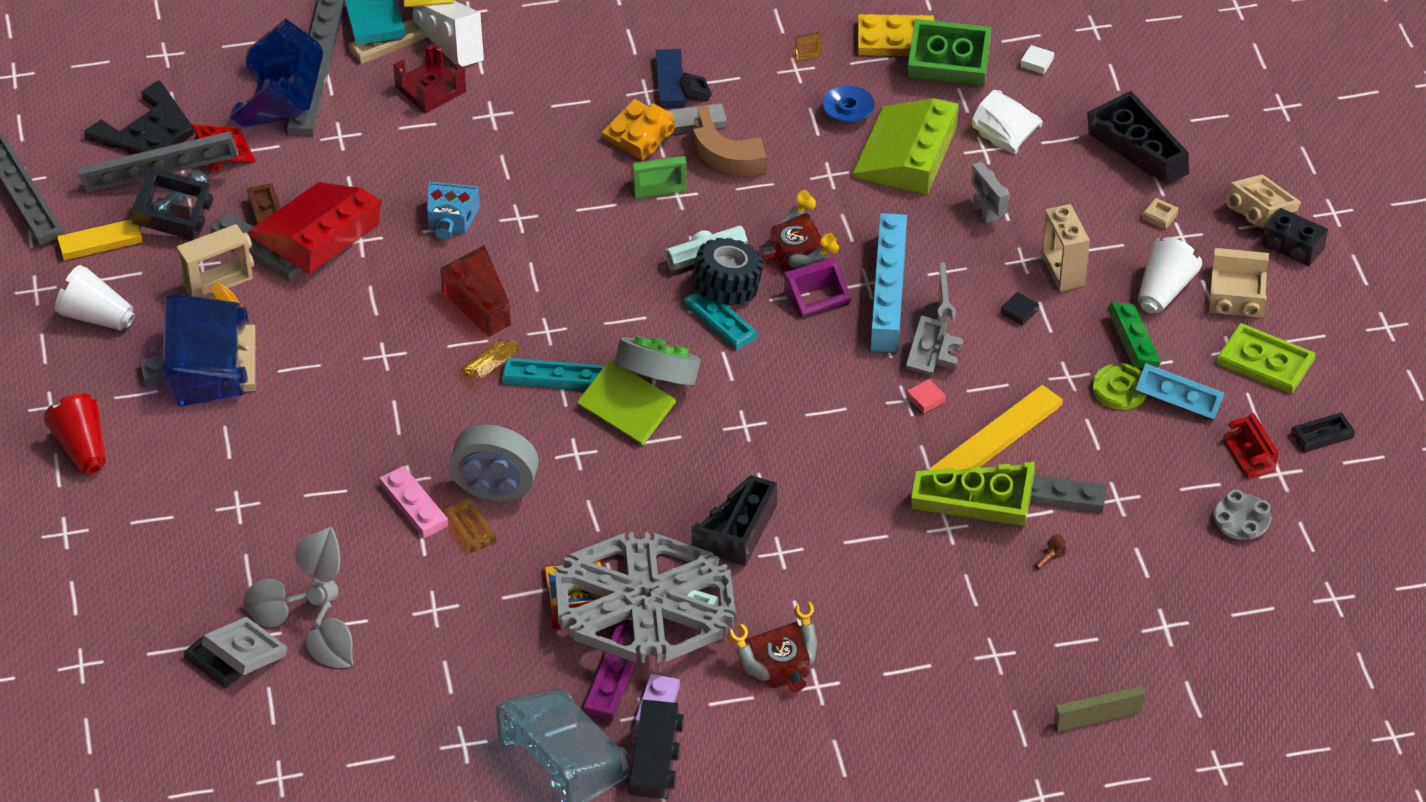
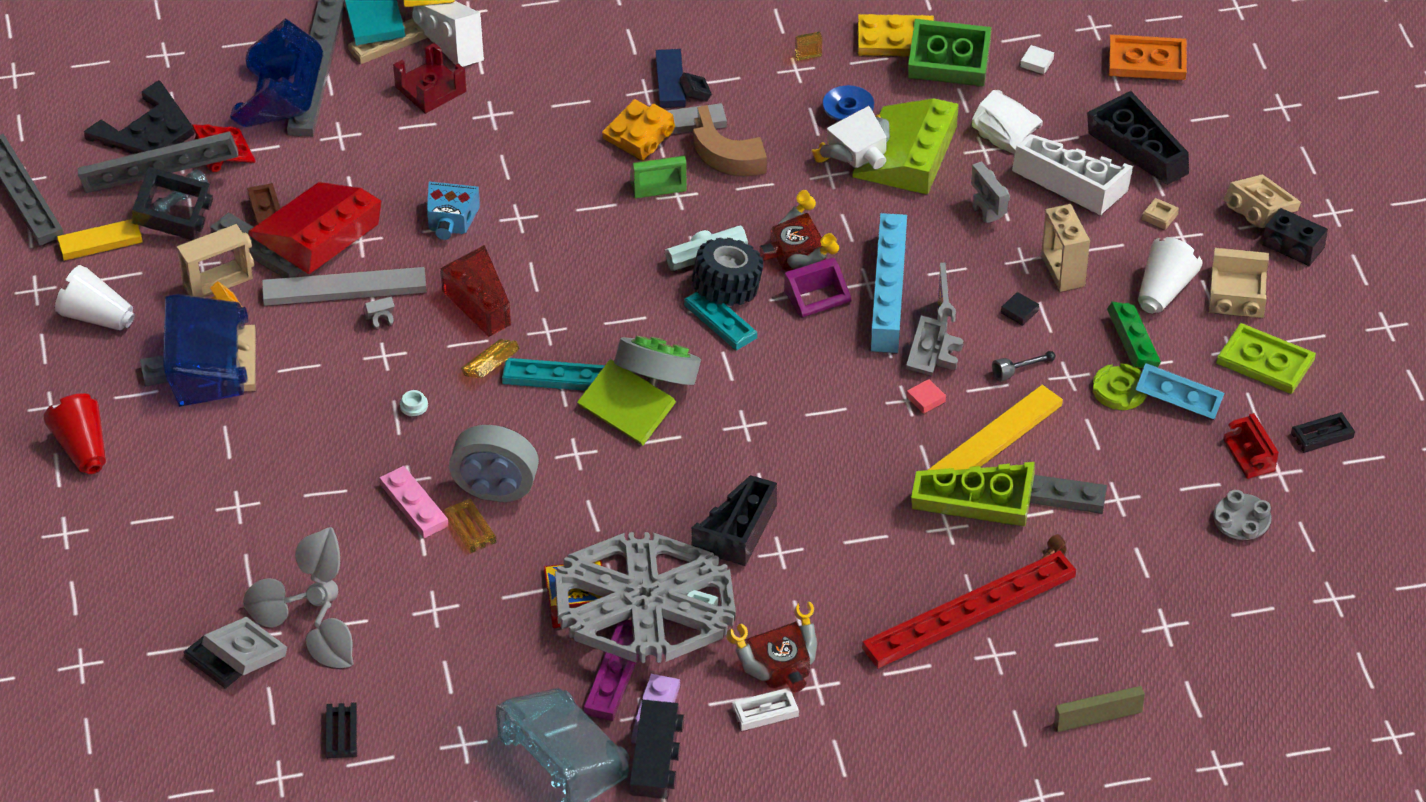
none -> light grey tile [263,267,427,306]
none -> black tile [326,702,357,758]
none -> light grey tile [363,296,395,330]
none -> light aqua plate [400,390,428,416]
none -> white tile [732,688,799,731]
none -> white torso [811,106,890,169]
none -> red plate [862,551,1076,668]
none -> hinge [992,351,1056,382]
none -> white wedge [1012,134,1133,215]
none -> orange plate [1109,34,1187,80]

